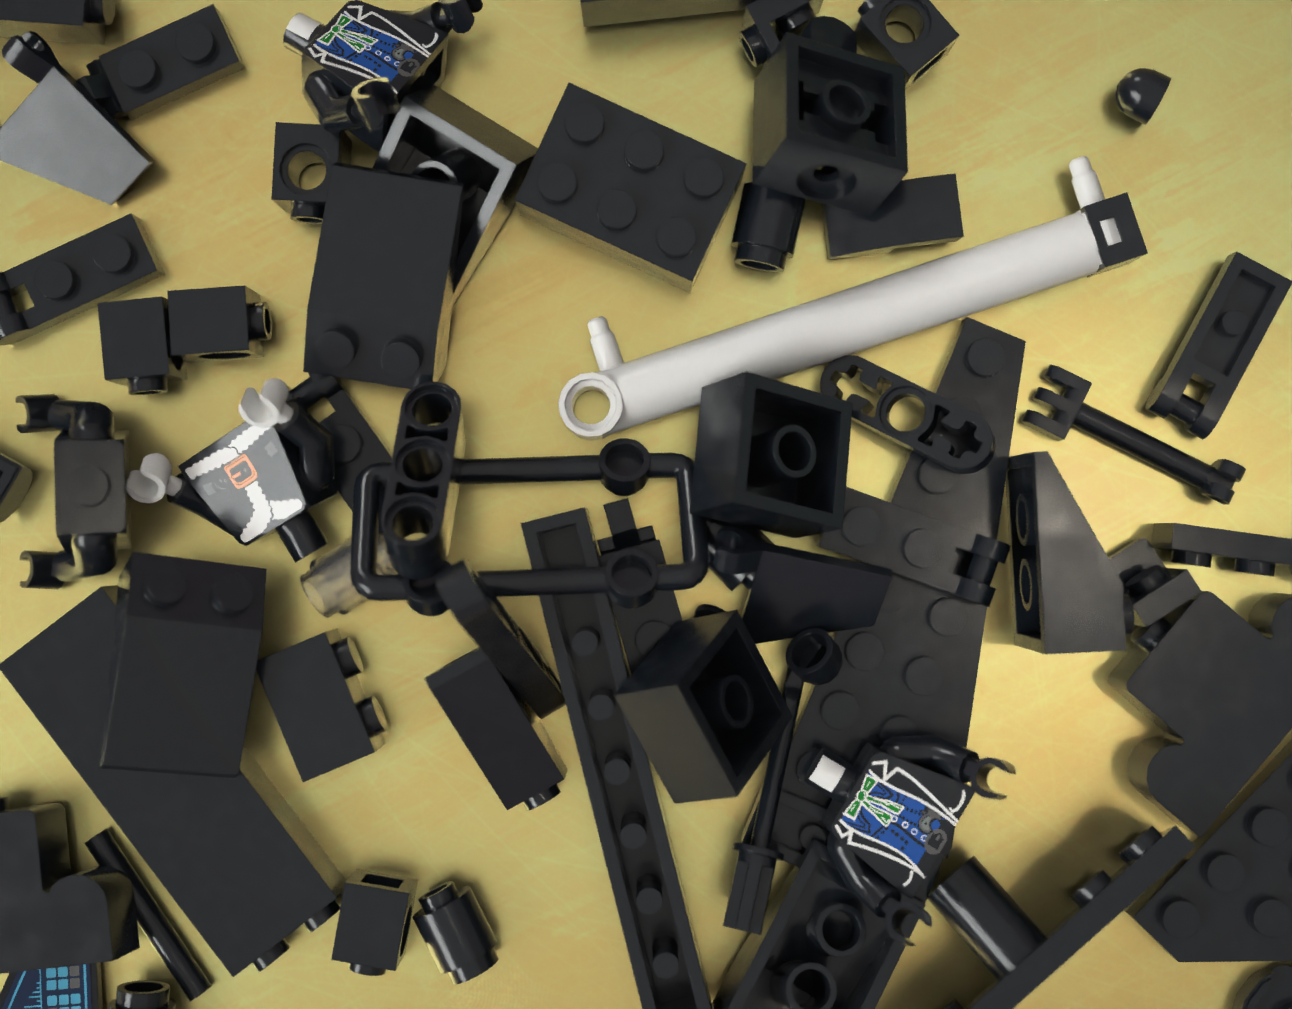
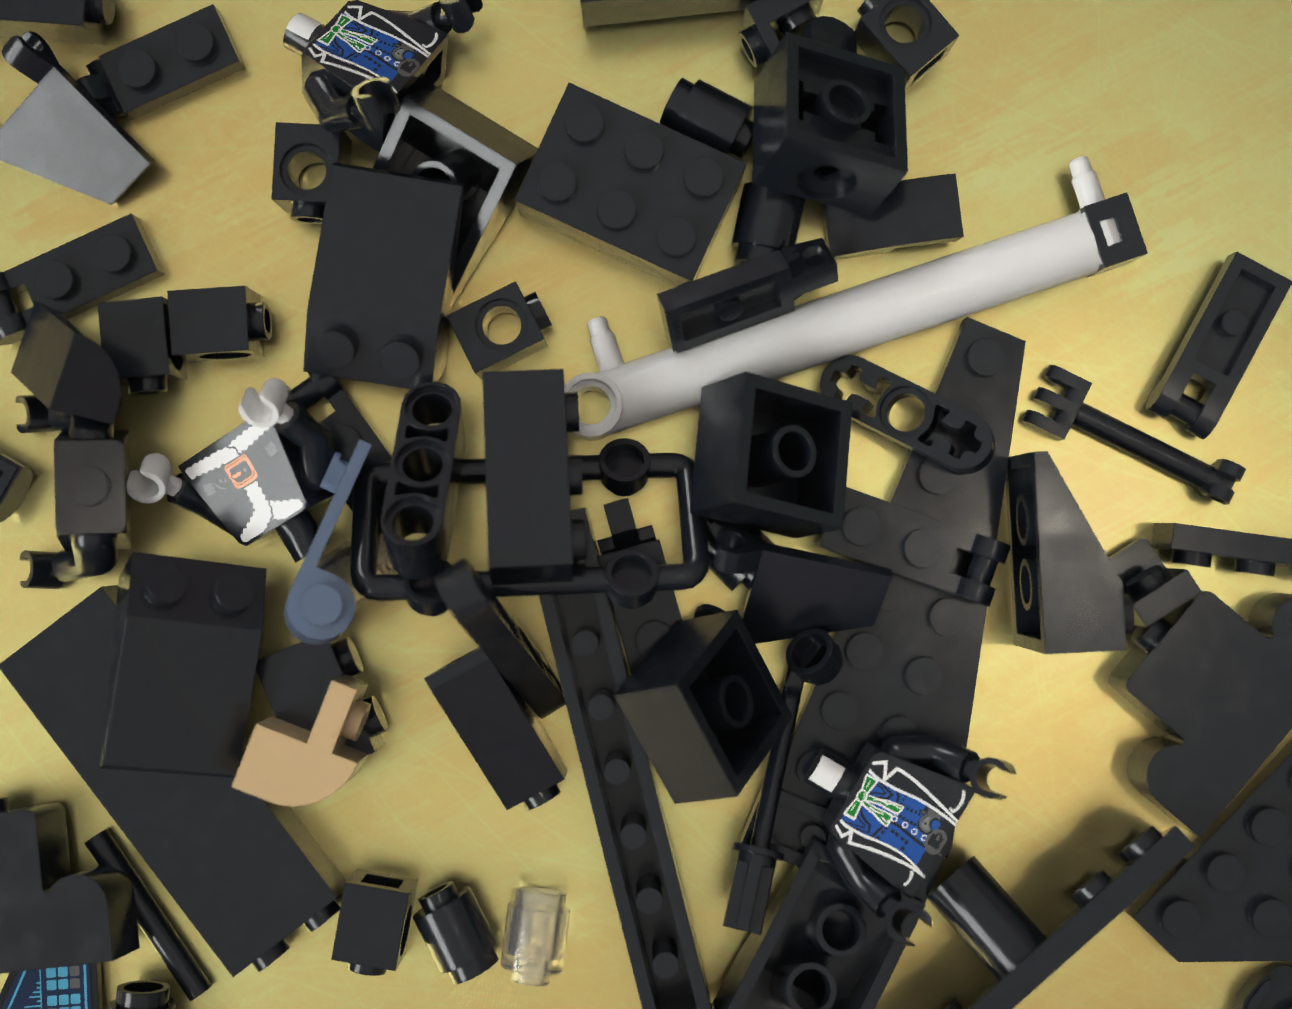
black hinge [1115,68,1171,125] -> none
none -> black brick [11,301,121,425]
none -> tan brick [232,674,371,807]
none -> sand blue door [284,439,372,645]
none -> black brick [446,281,552,380]
none -> black brick [482,369,586,585]
none -> clear brick [500,886,571,986]
none -> black hinge [657,238,838,353]
none -> black brick [660,78,753,159]

